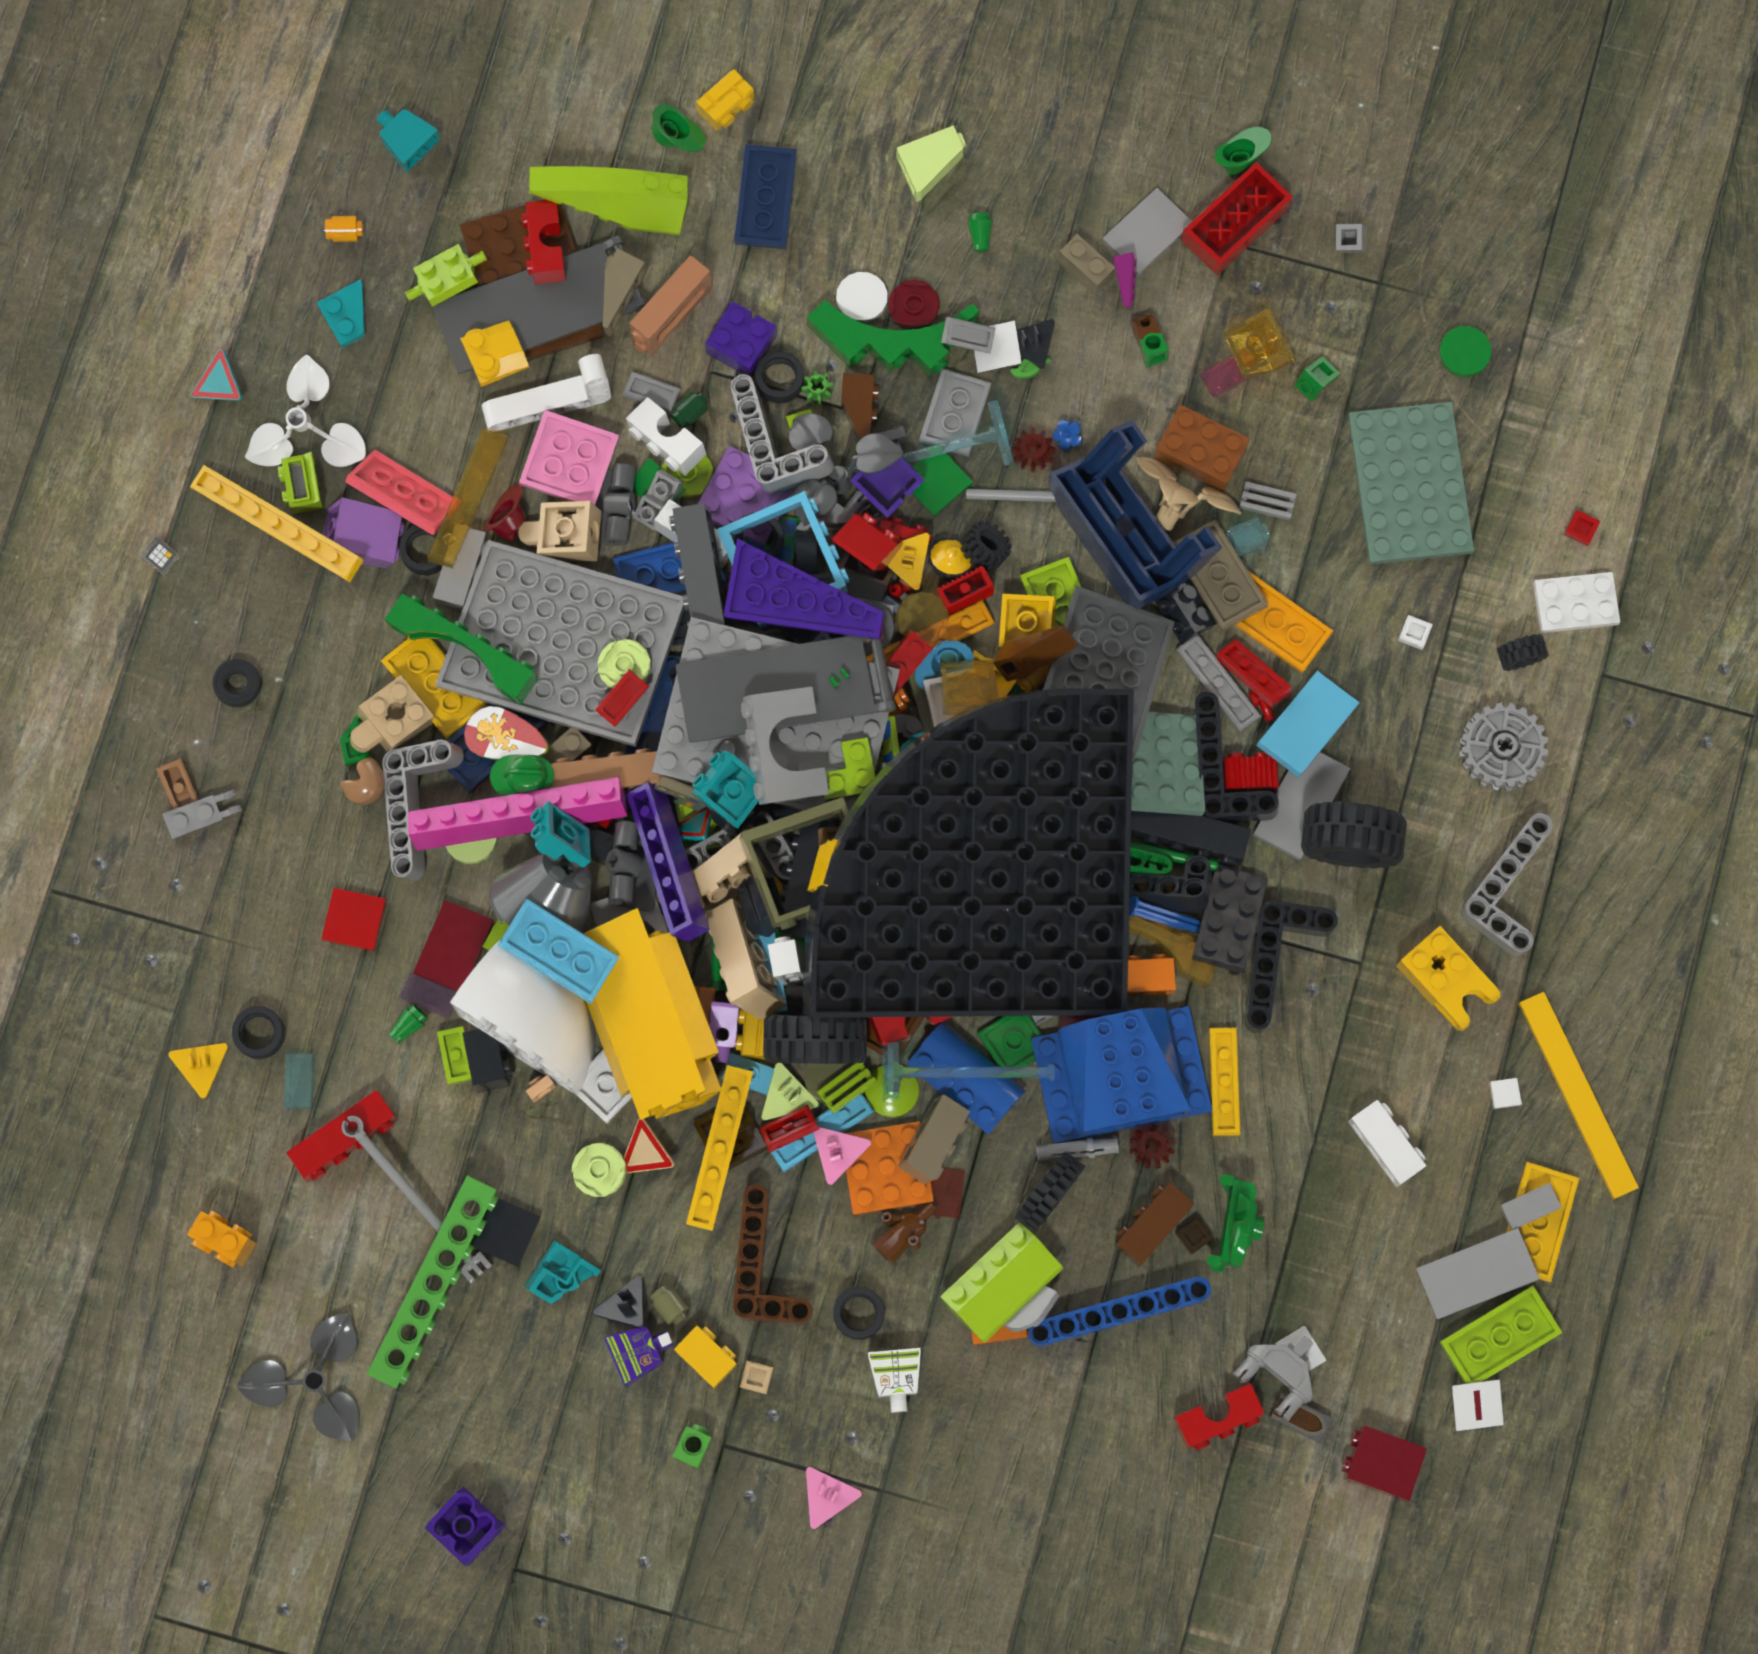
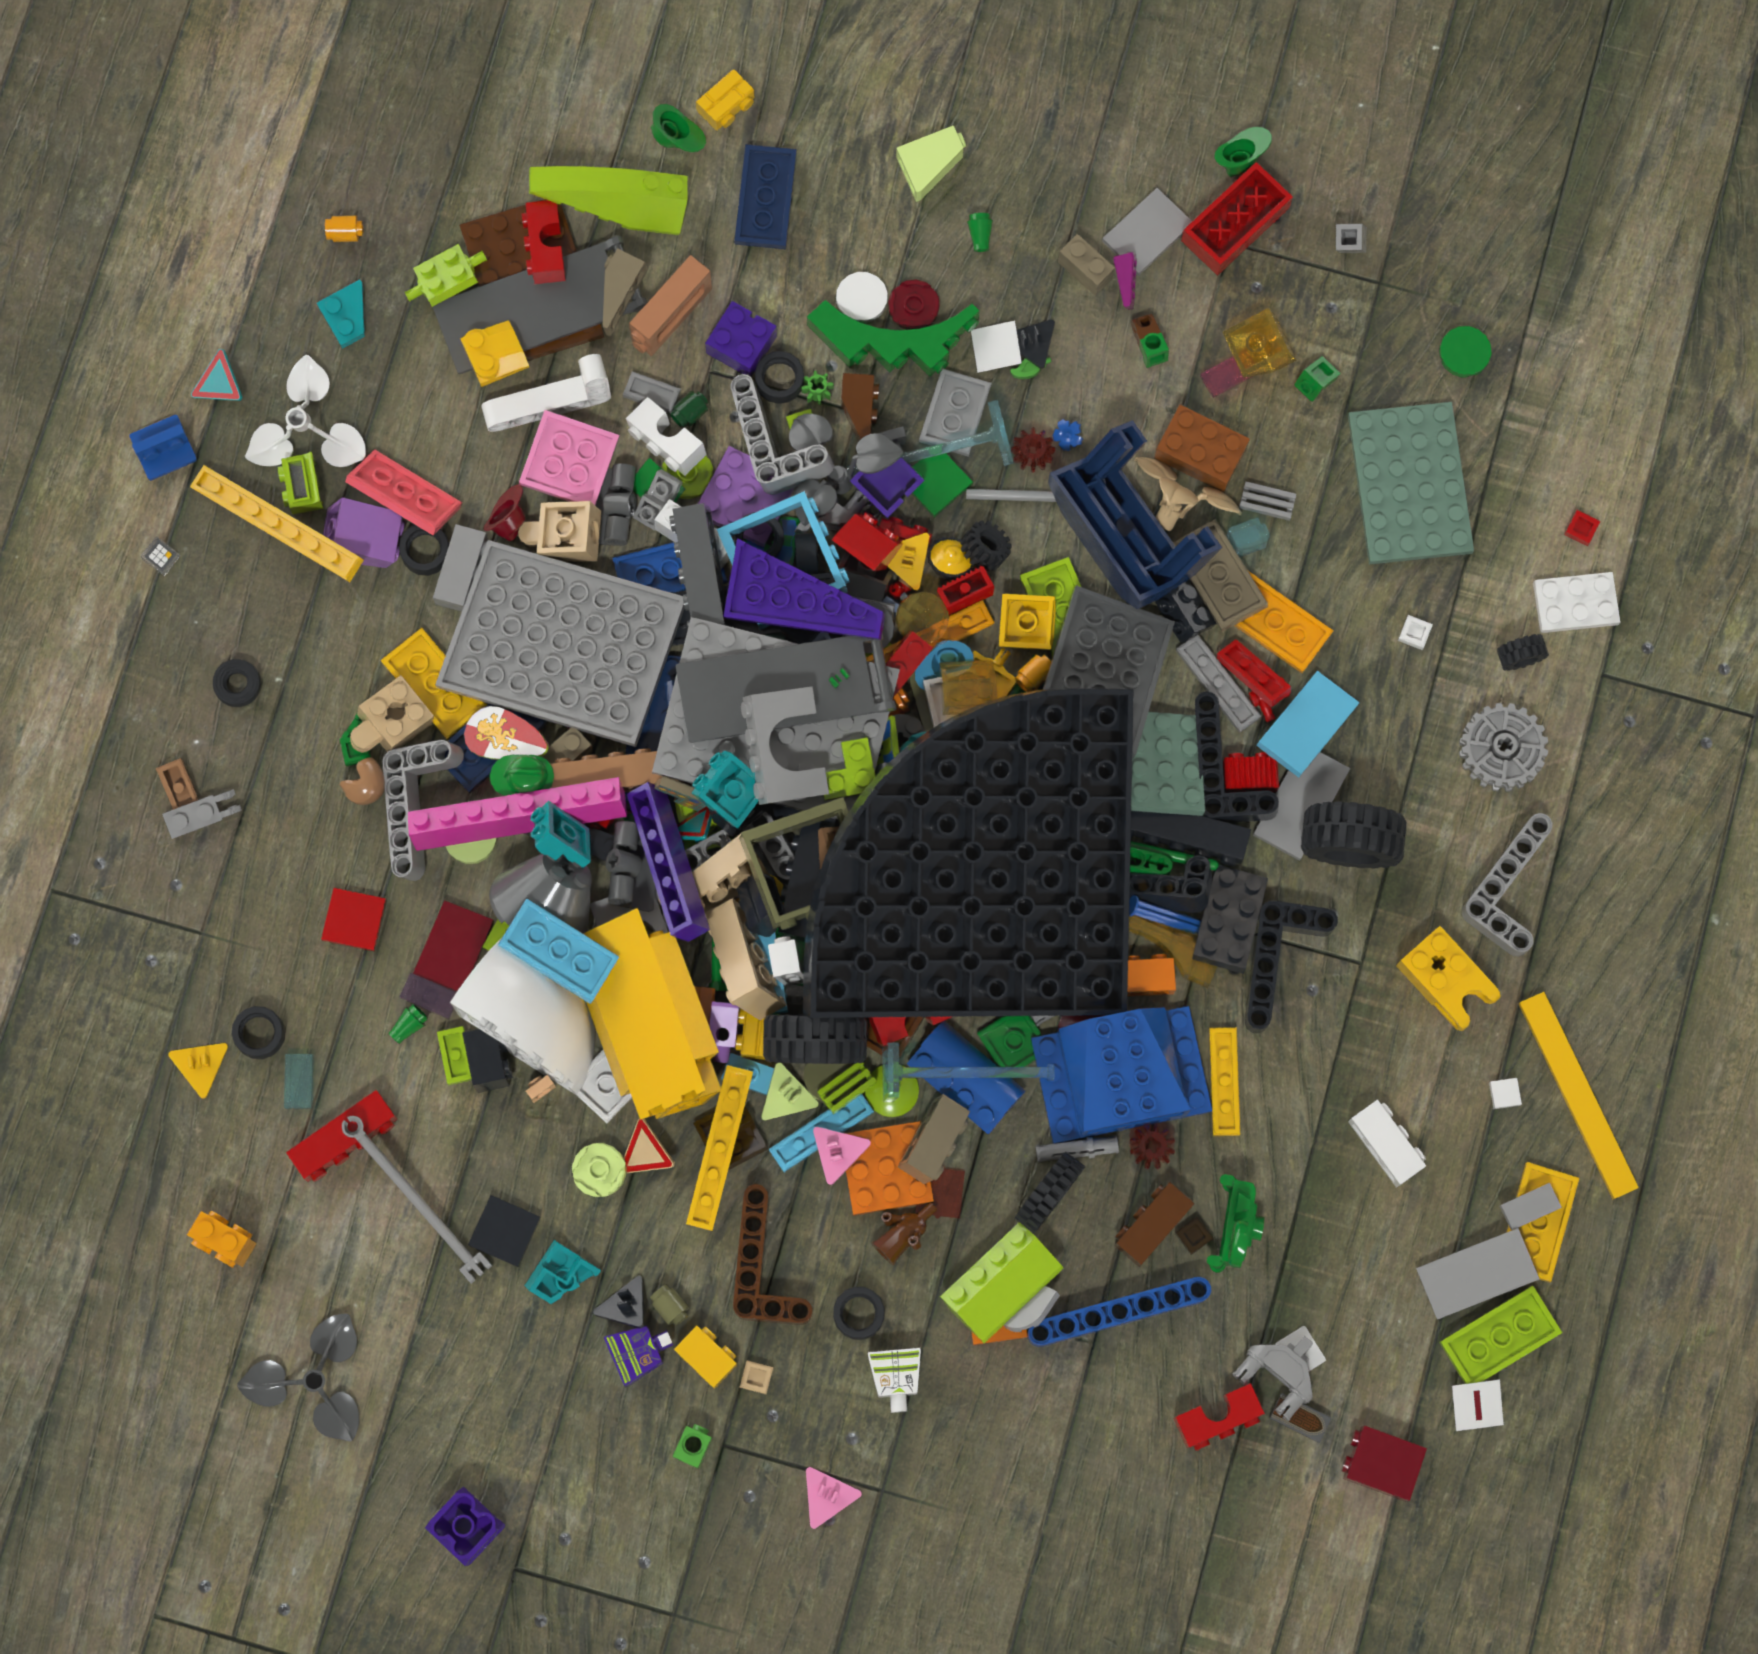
bright green brick [367,1174,499,1389] -> none
teal torso [376,109,440,173] -> none
green arch [384,594,538,705] -> none
clear yellow tile [428,429,507,569] -> none
red tile [595,669,650,727] -> none
yellowish green tile [598,639,651,689] -> none
red tile [759,1105,819,1153] -> none
yellow piece [808,839,838,892] -> none
light grey tile [941,317,996,354] -> none
reddish brown slope [992,625,1078,682] -> none
none -> blue bracket [129,415,197,481]

